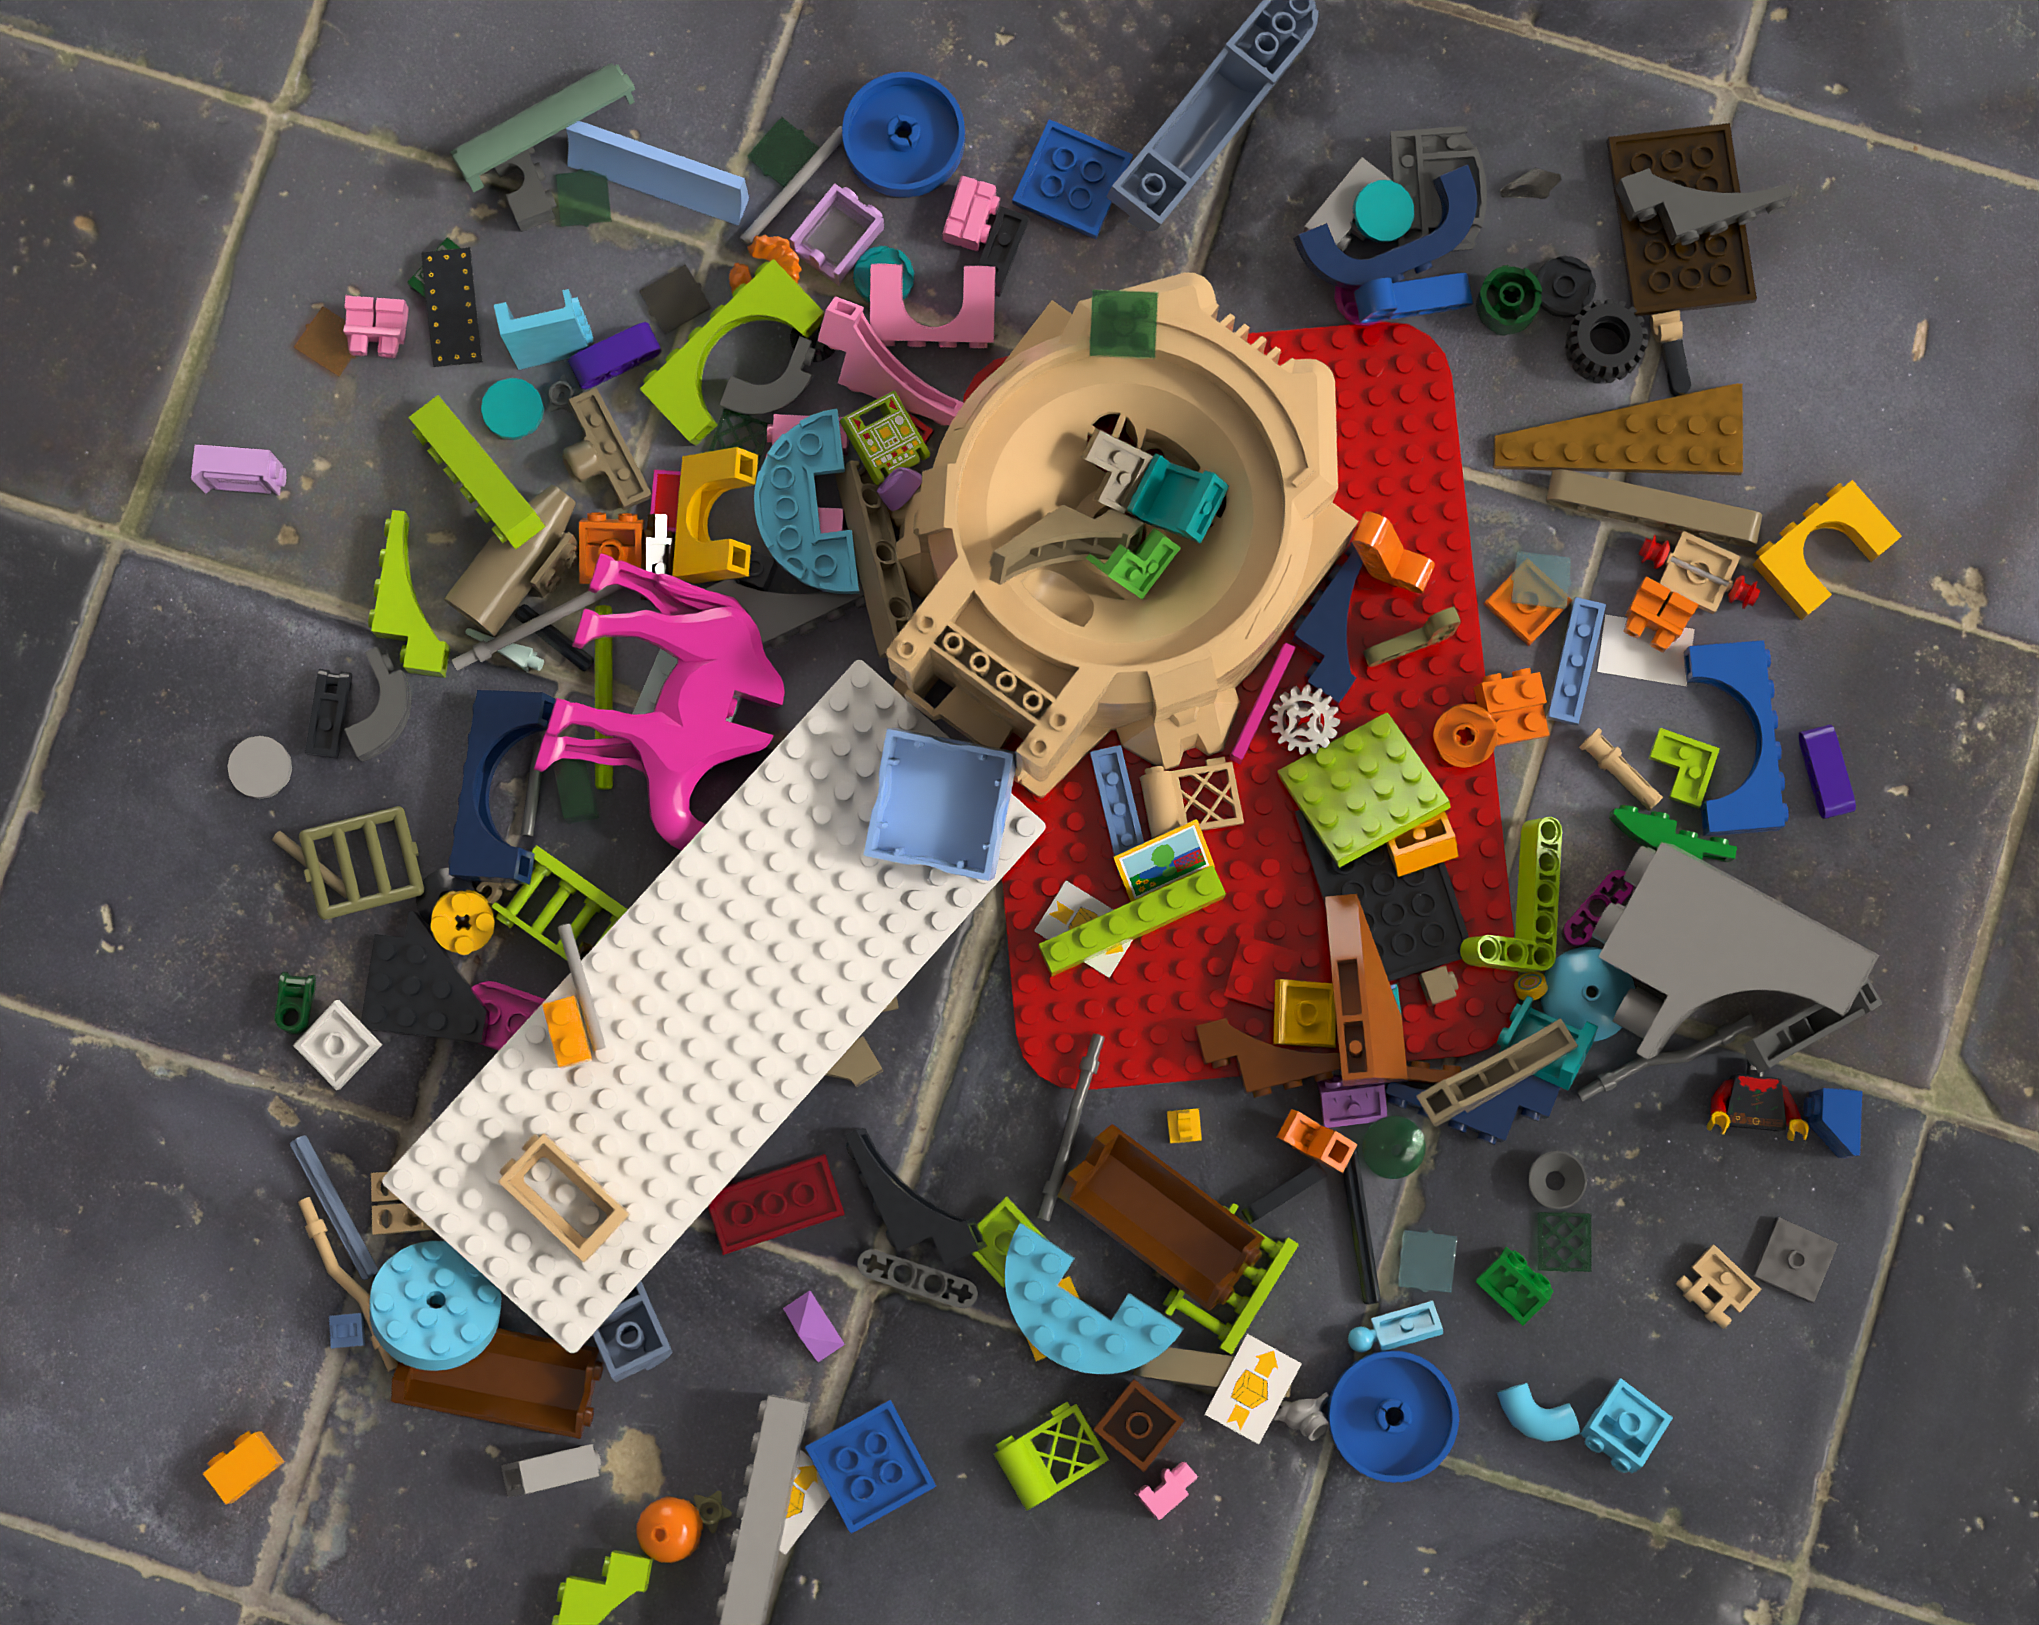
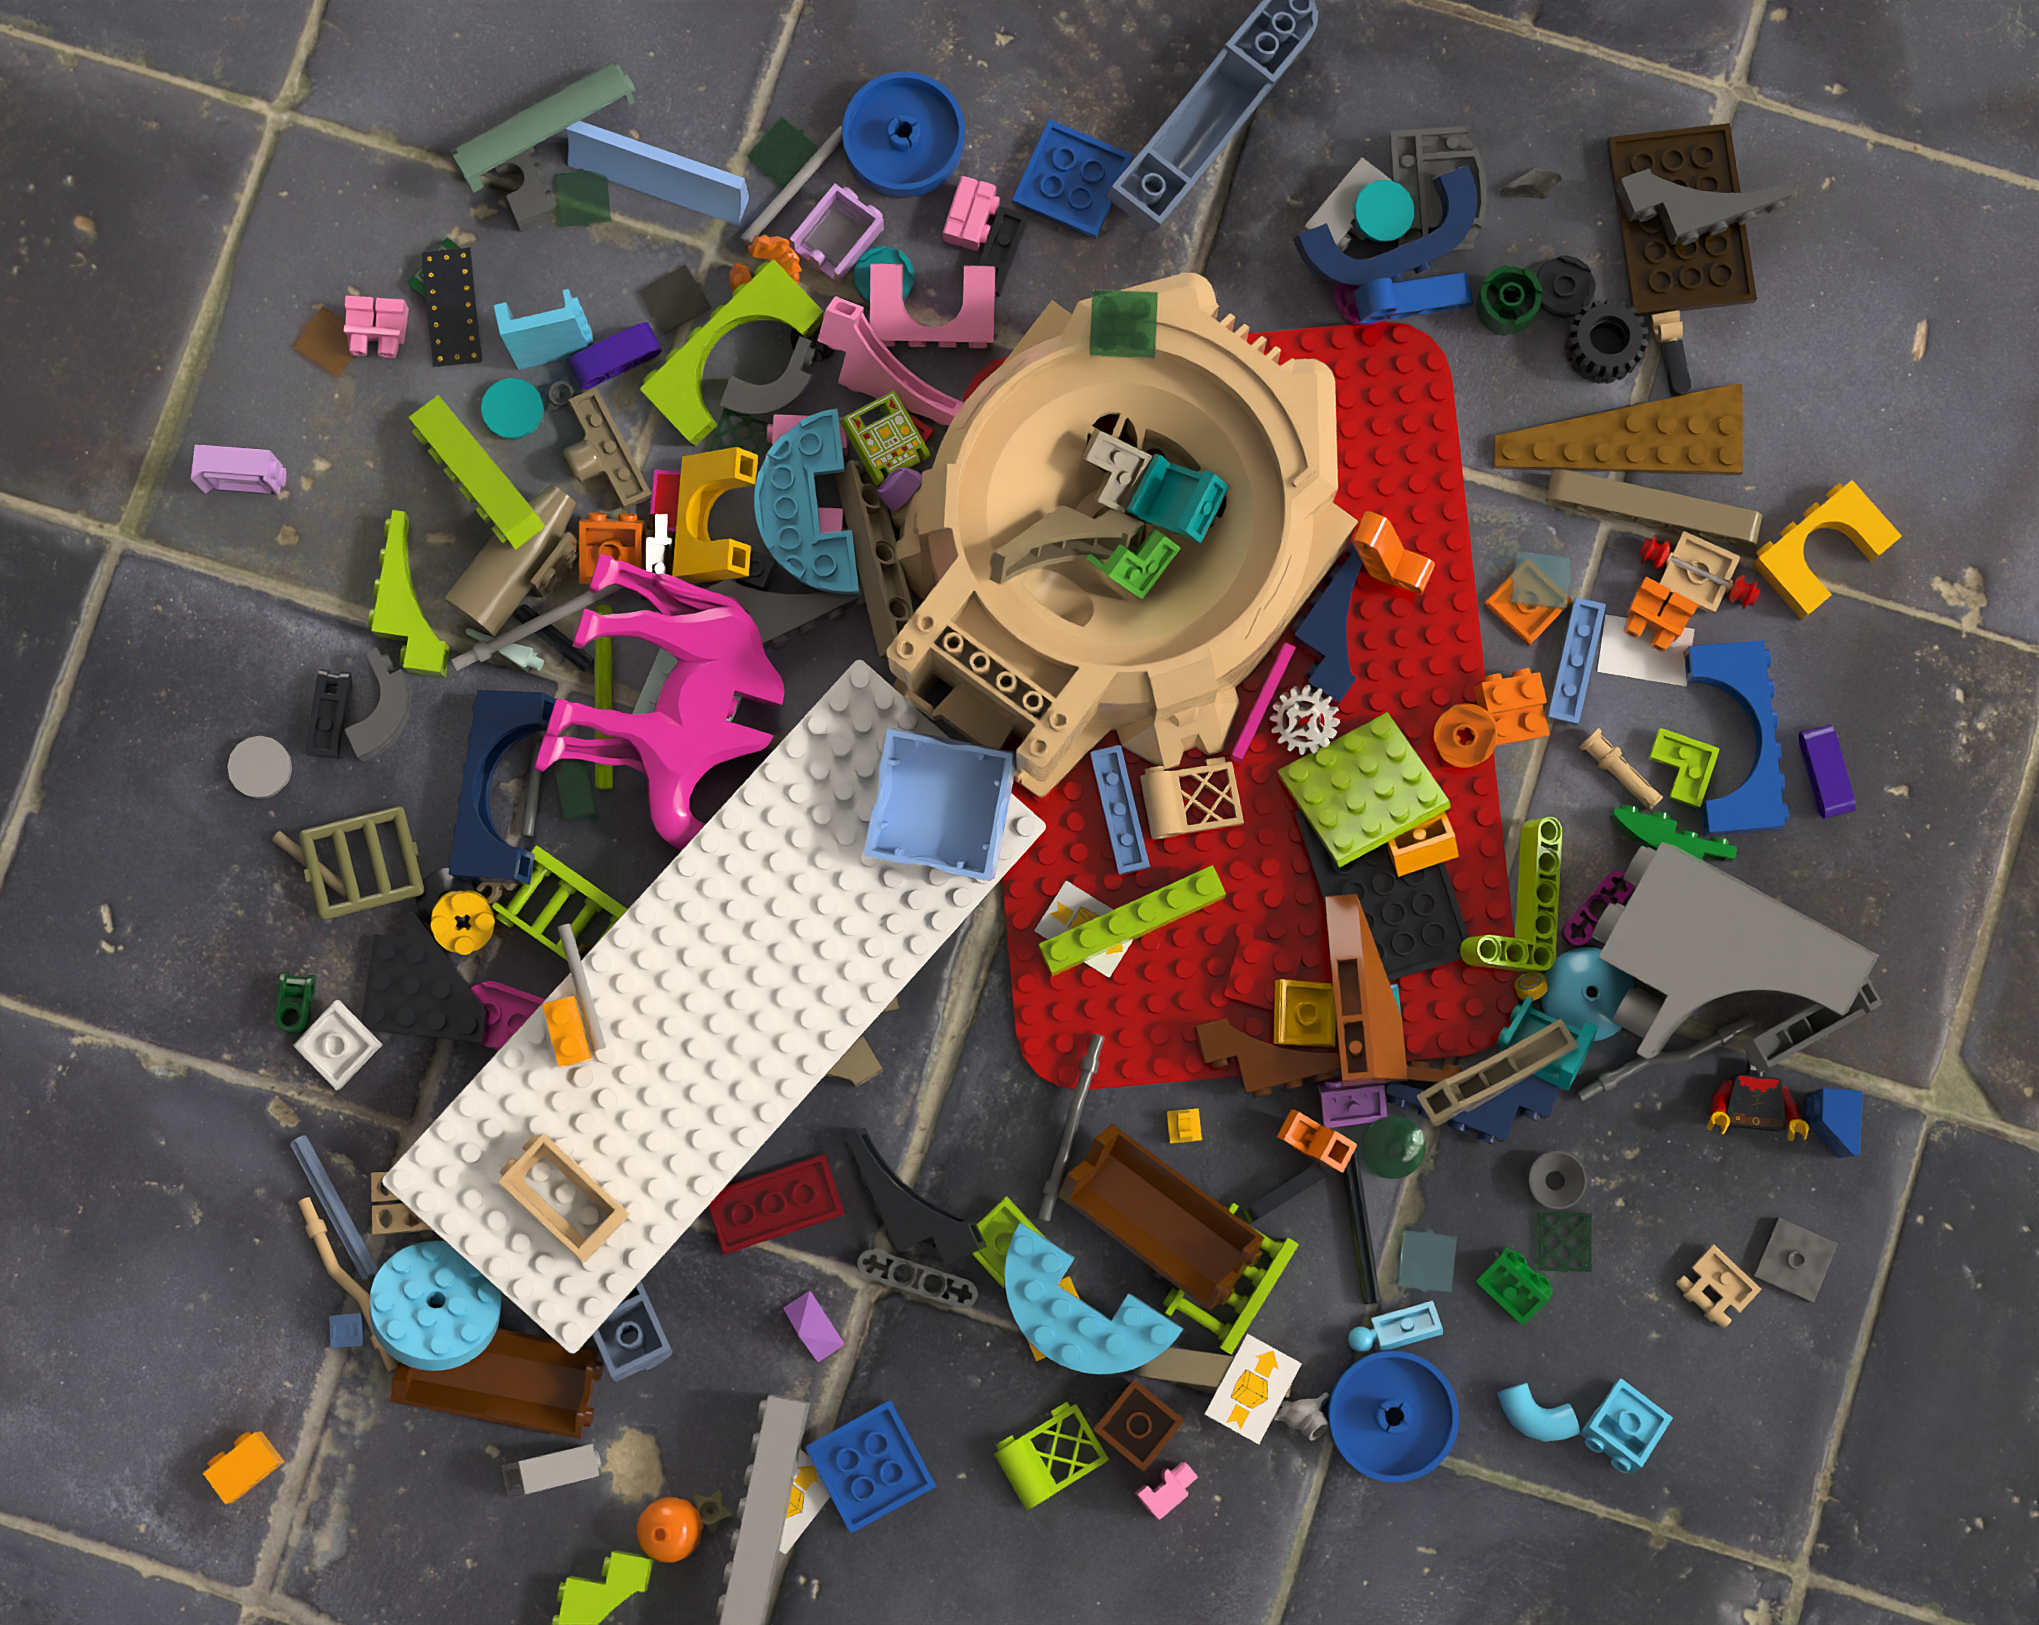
sticker [1113,819,1215,902] -> none
olive beam [1363,607,1461,667] -> none
dark tan plate [1418,966,1458,1007] -> none

